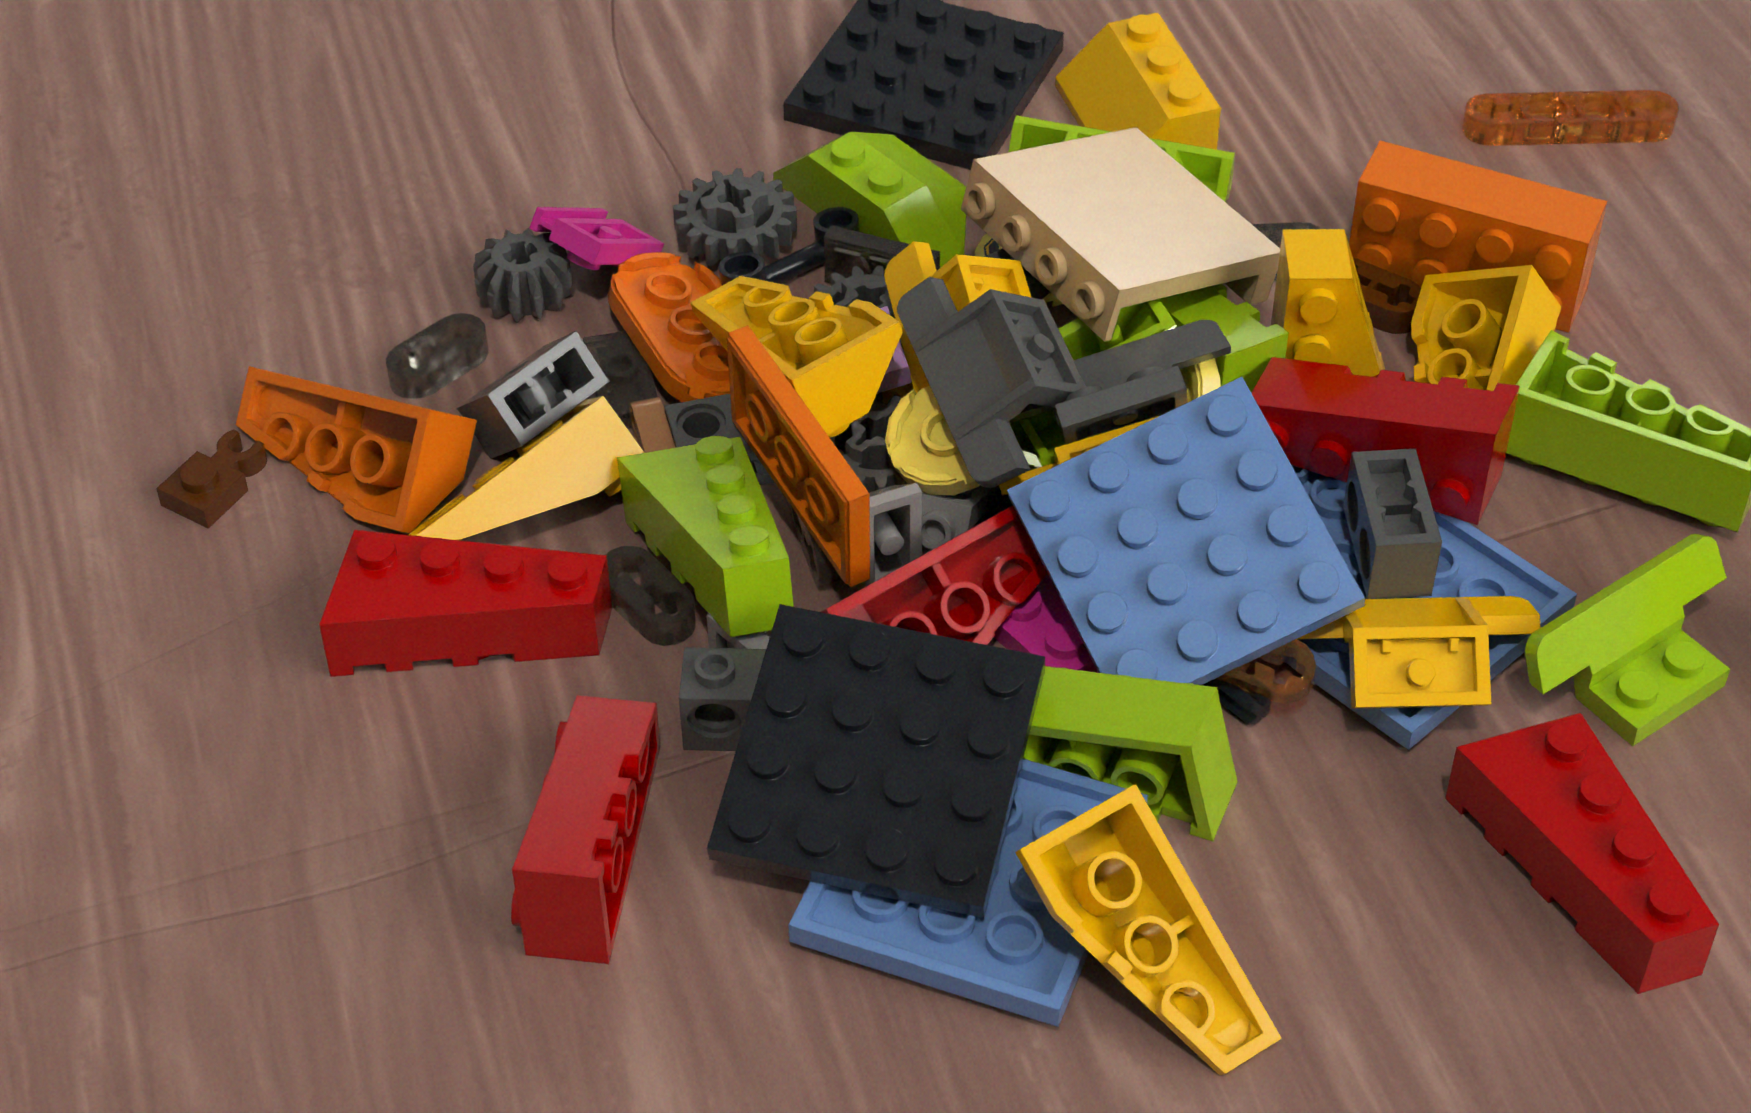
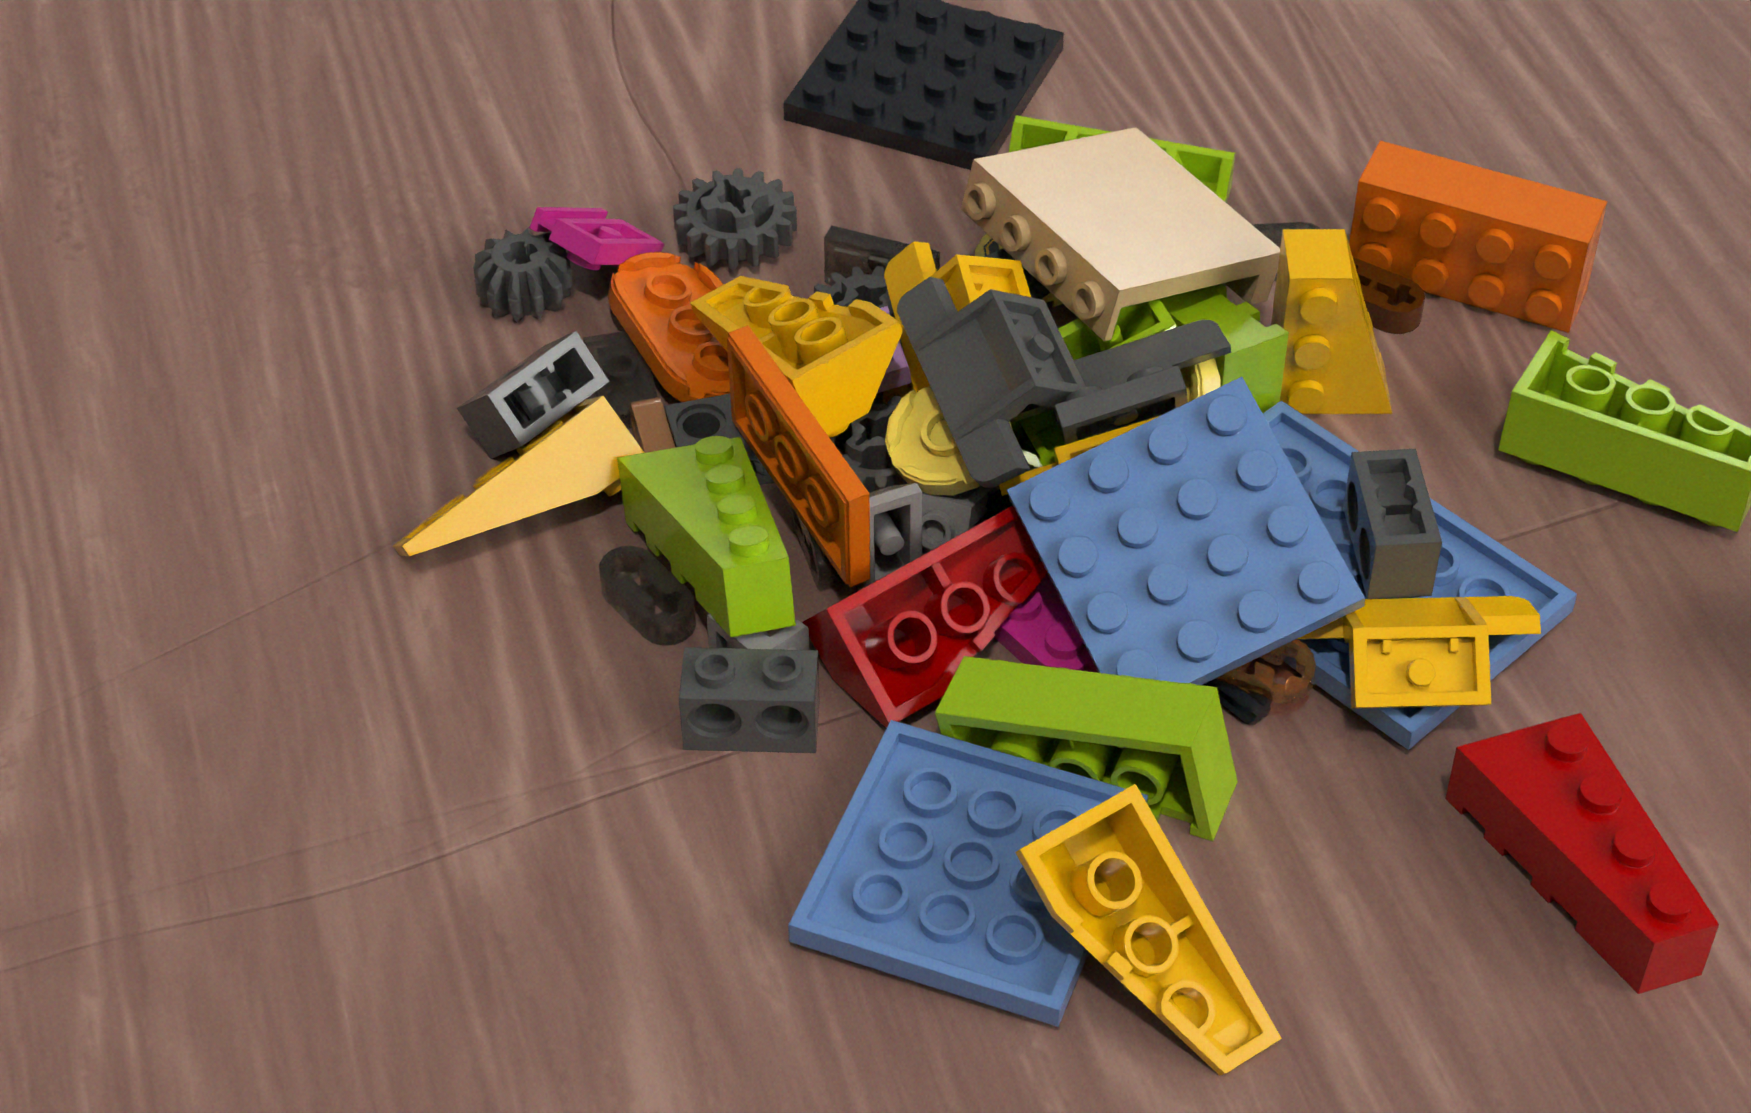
reddish brown plate [156,429,267,529] -> none
orange wedge [235,366,477,533] -> none
red wedge [319,530,612,677] -> none
clear smoke beam [386,313,489,399] -> none
red wedge [511,695,661,964] -> none
black plate [707,604,1045,918] -> none
black bar [718,207,860,285] -> none
lime wedge [773,132,967,270] -> none
yellow slope [1055,13,1221,150] -> none
red wedge [1251,357,1520,525] -> none
yellow wedge [1411,265,1561,391] -> none
clear orange beam [1462,90,1679,146] -> none
lime plate [1525,534,1730,746] -> none

